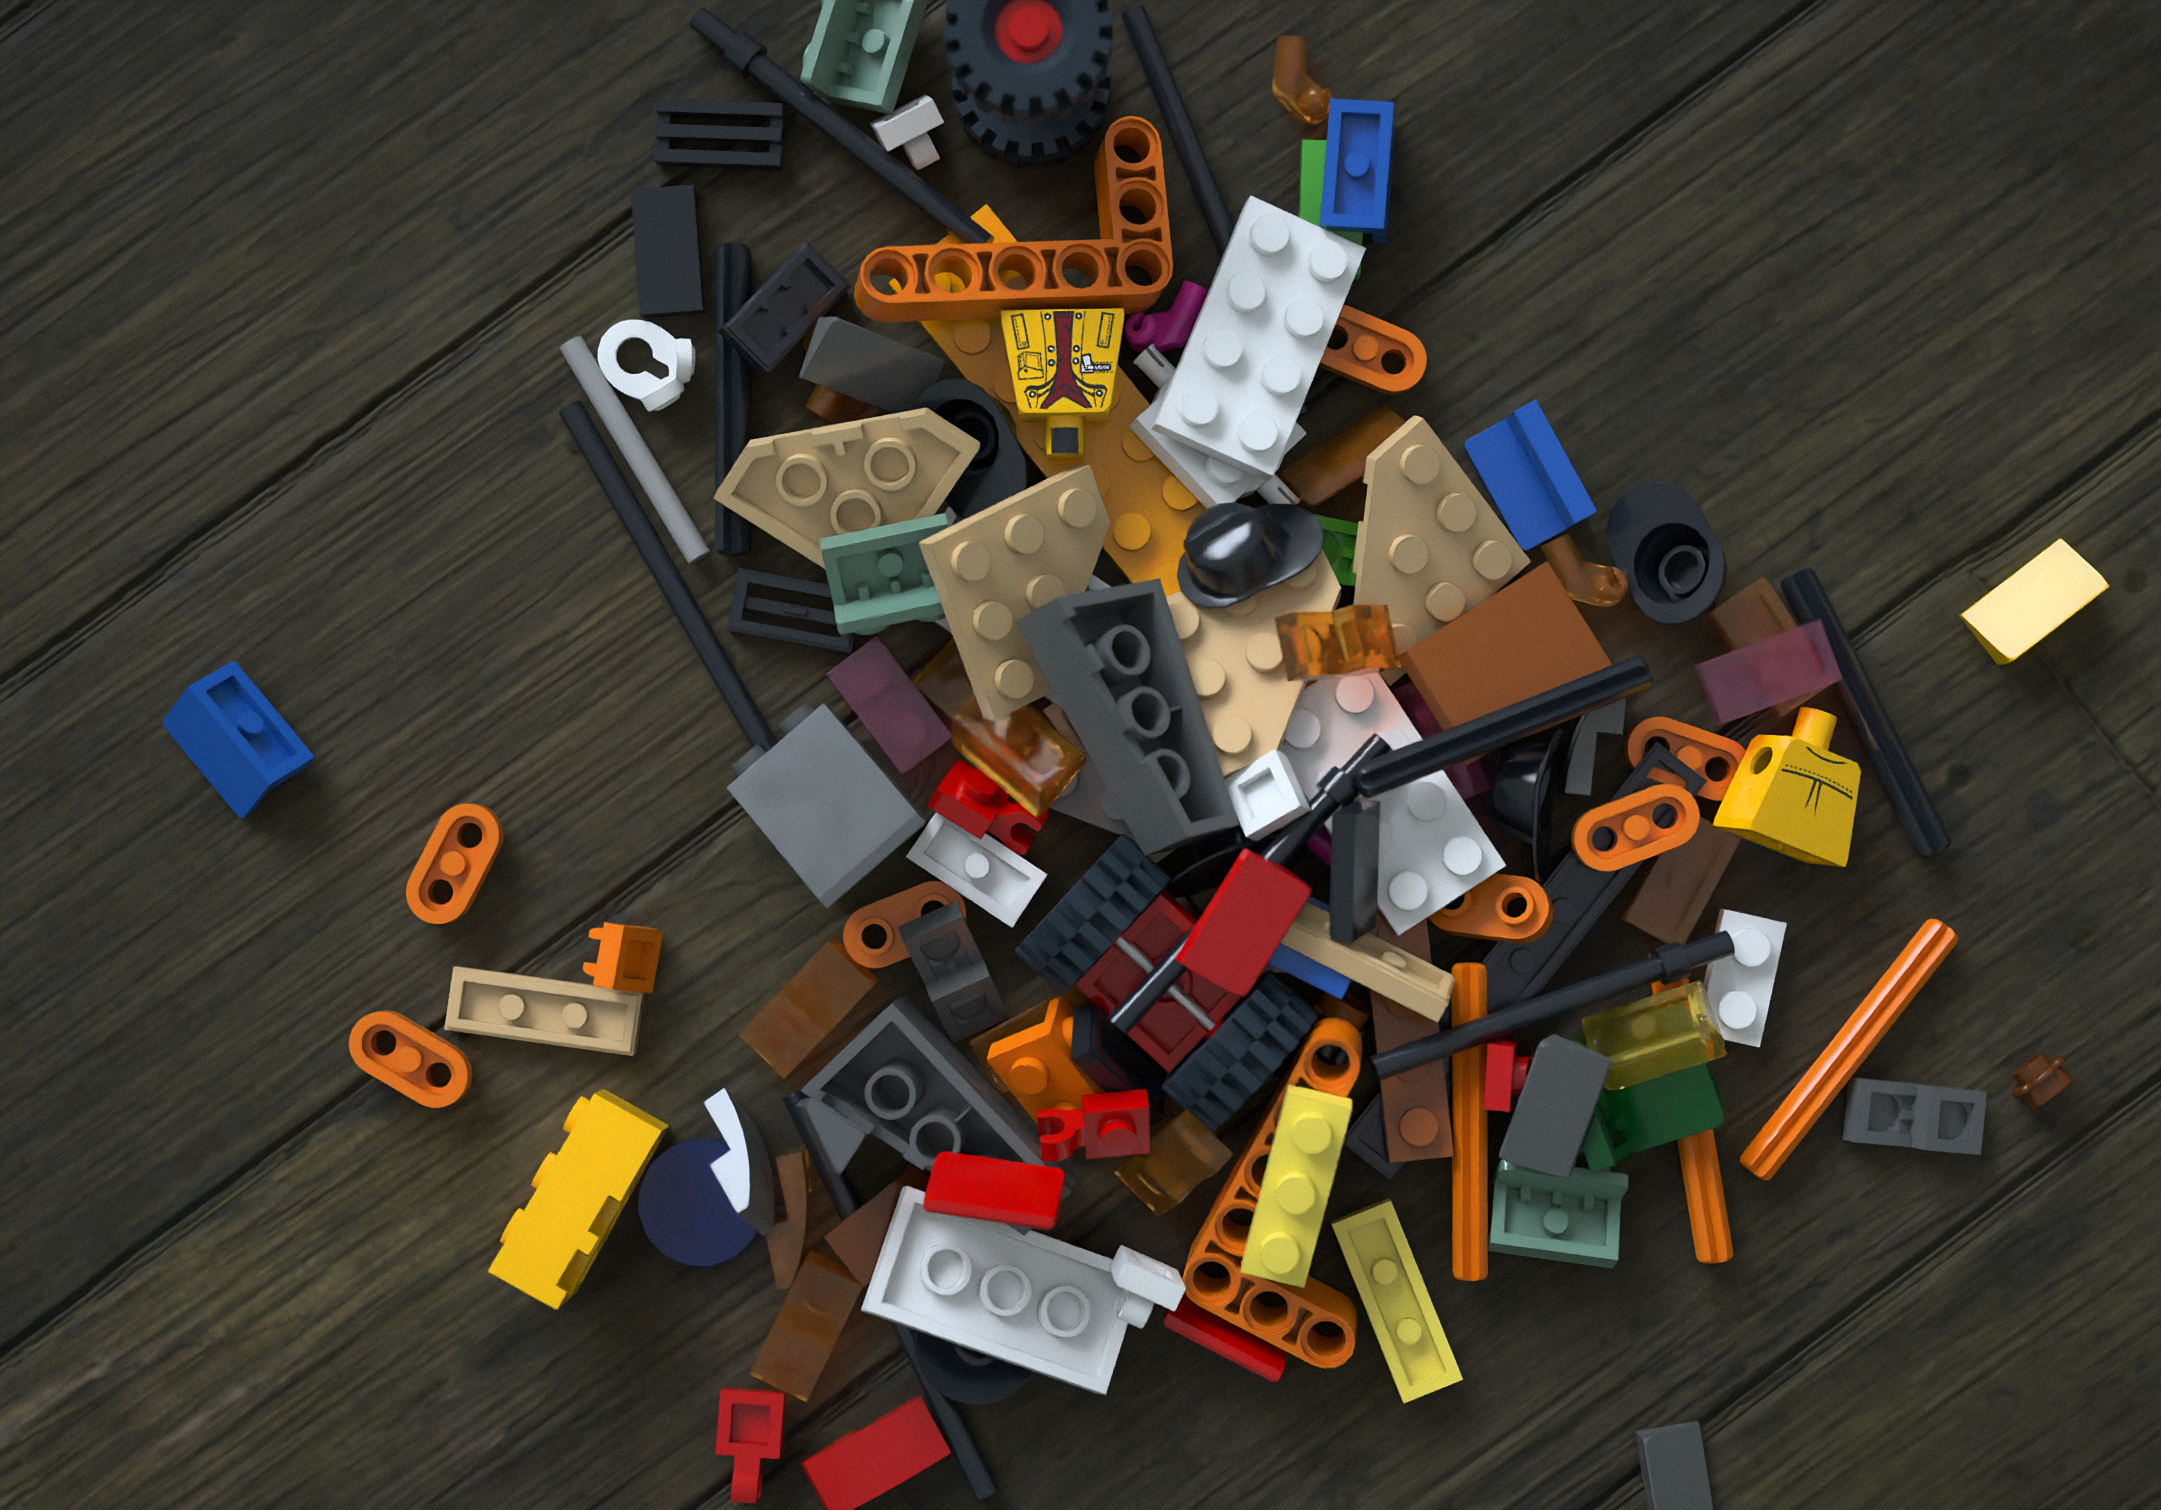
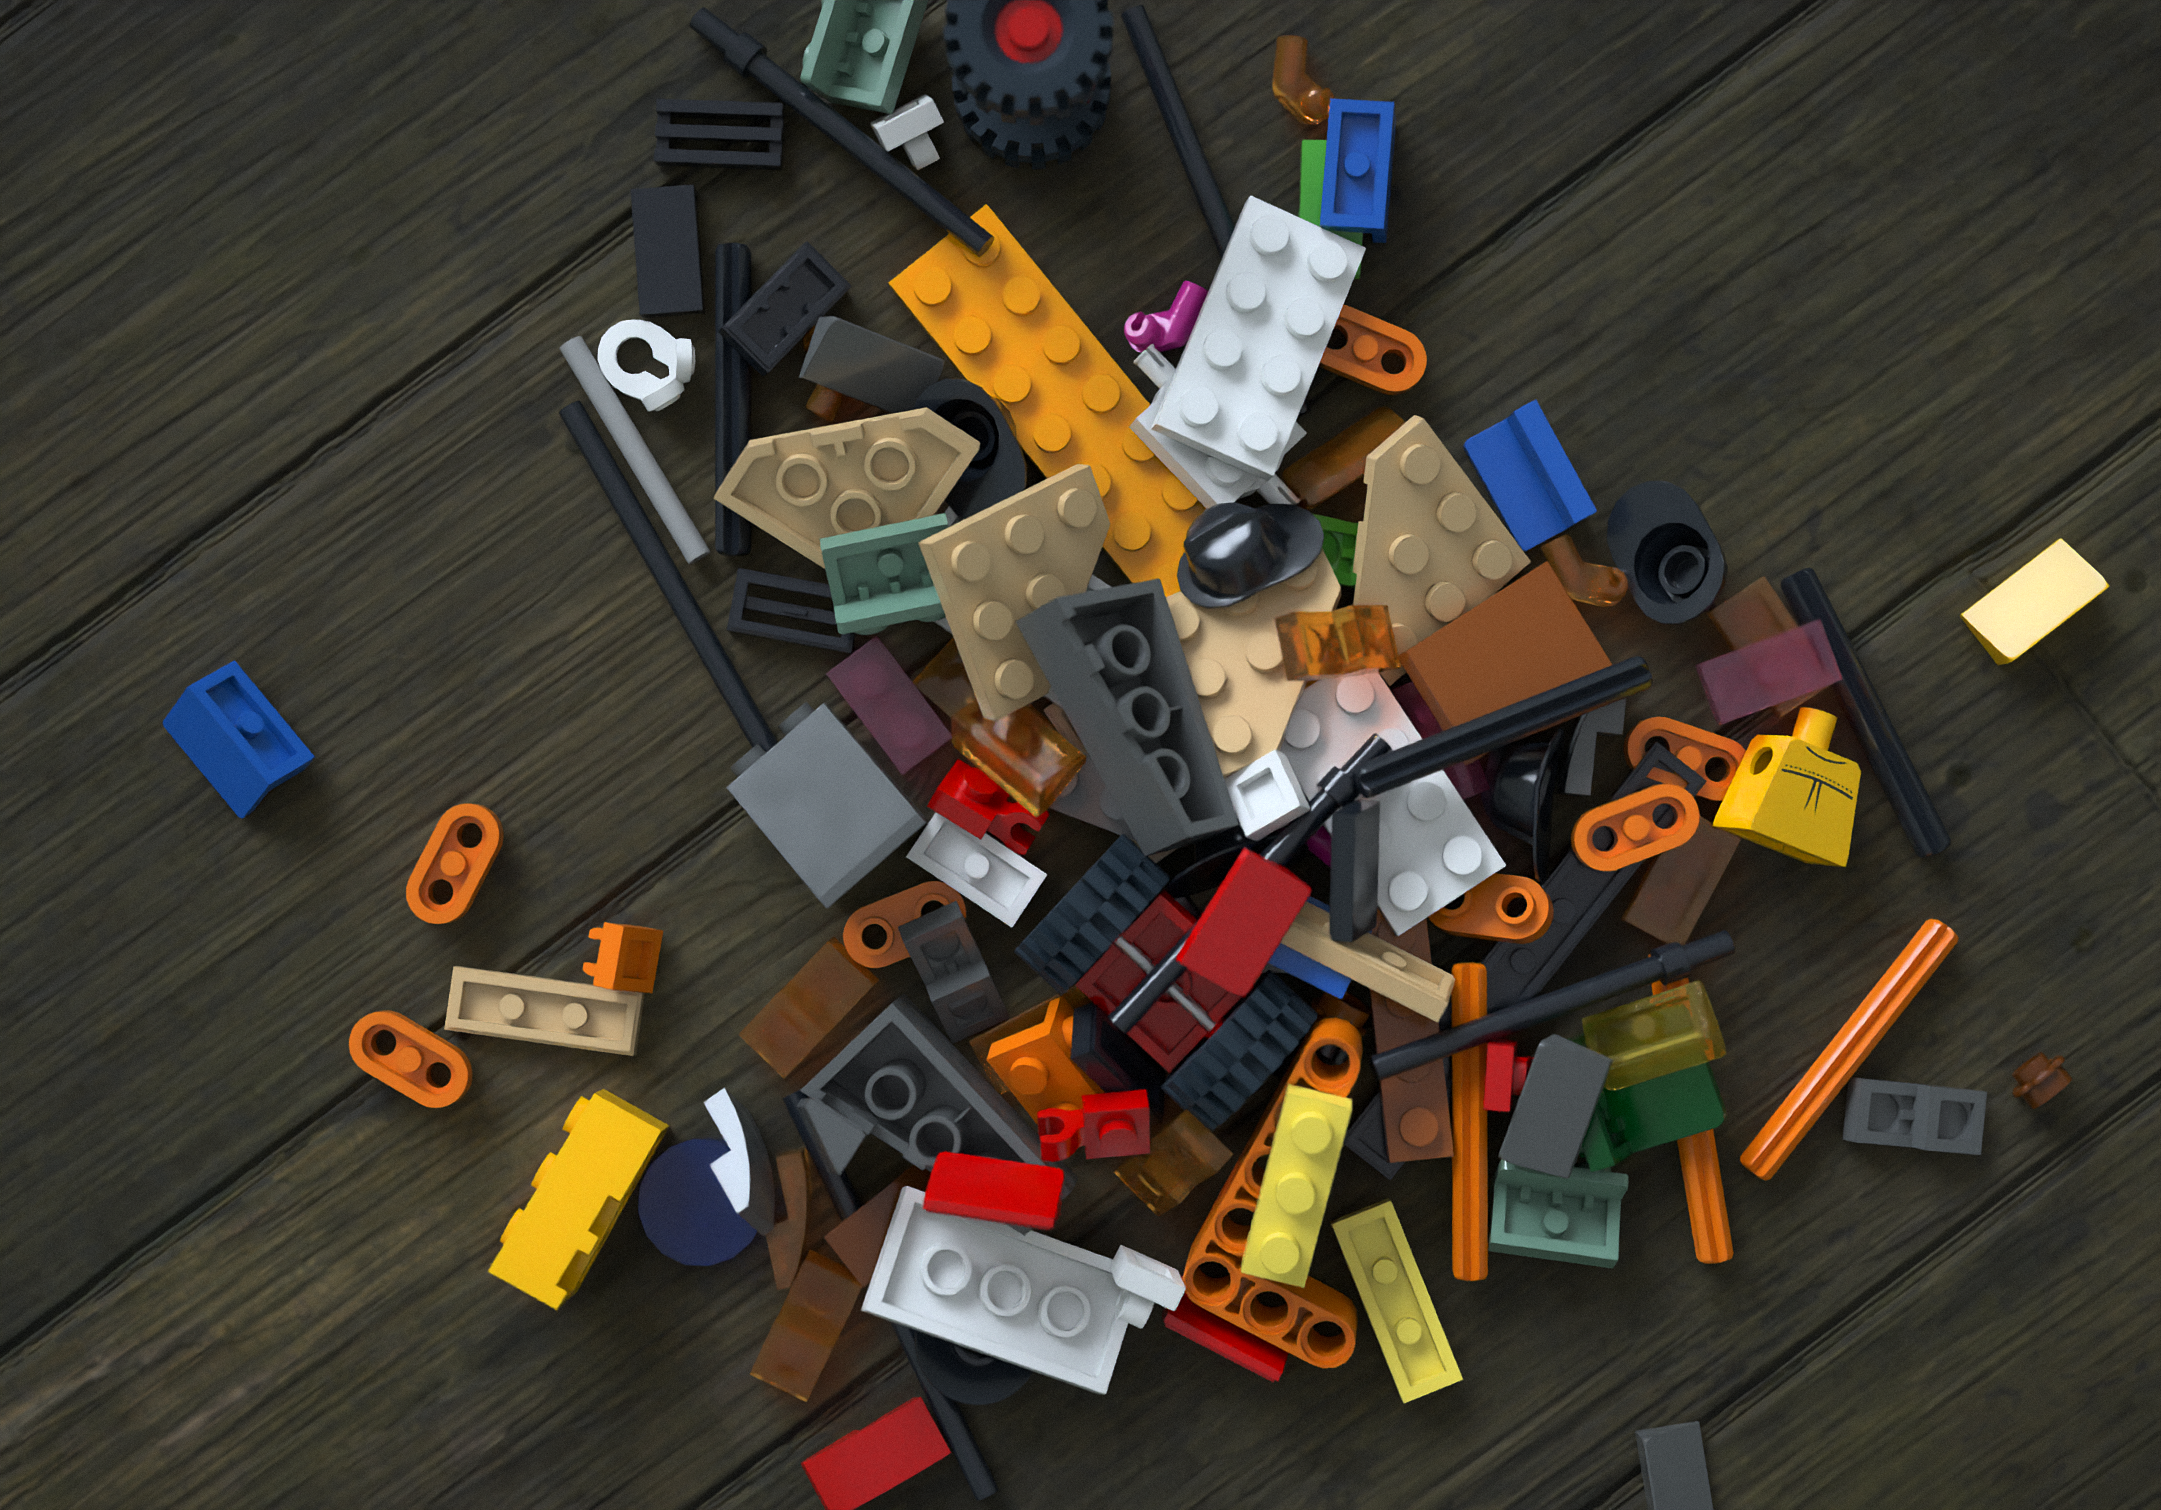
red plate [715,1387,787,1504] -> none
orange beam [854,116,1173,322] -> none
yellow torso [1001,308,1124,458] -> none
white plate [1695,909,1787,1047] -> none

